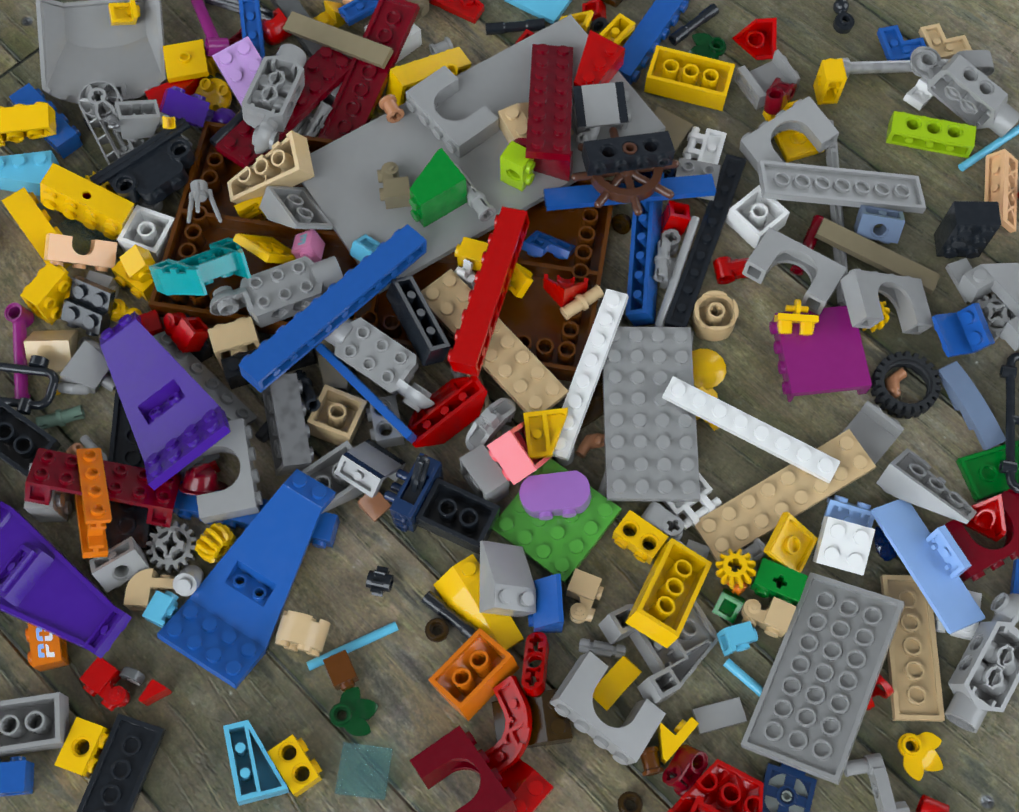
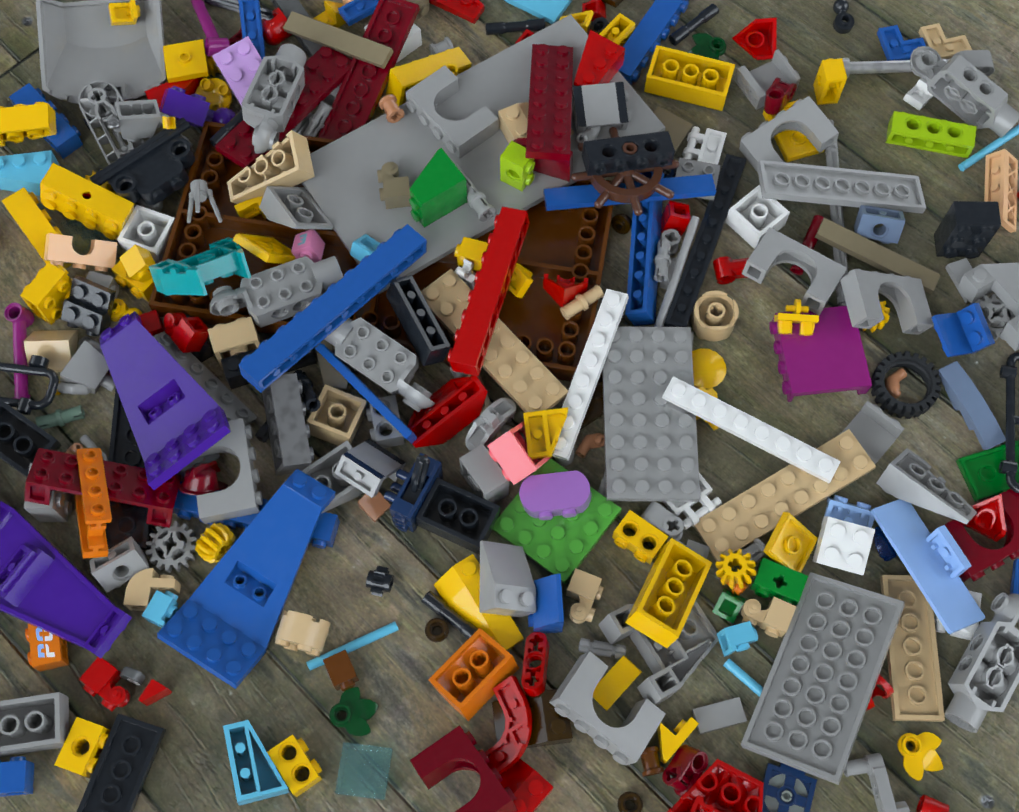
light grey brick [173,565,204,596] -> none
blue plate [522,230,576,259] -> none

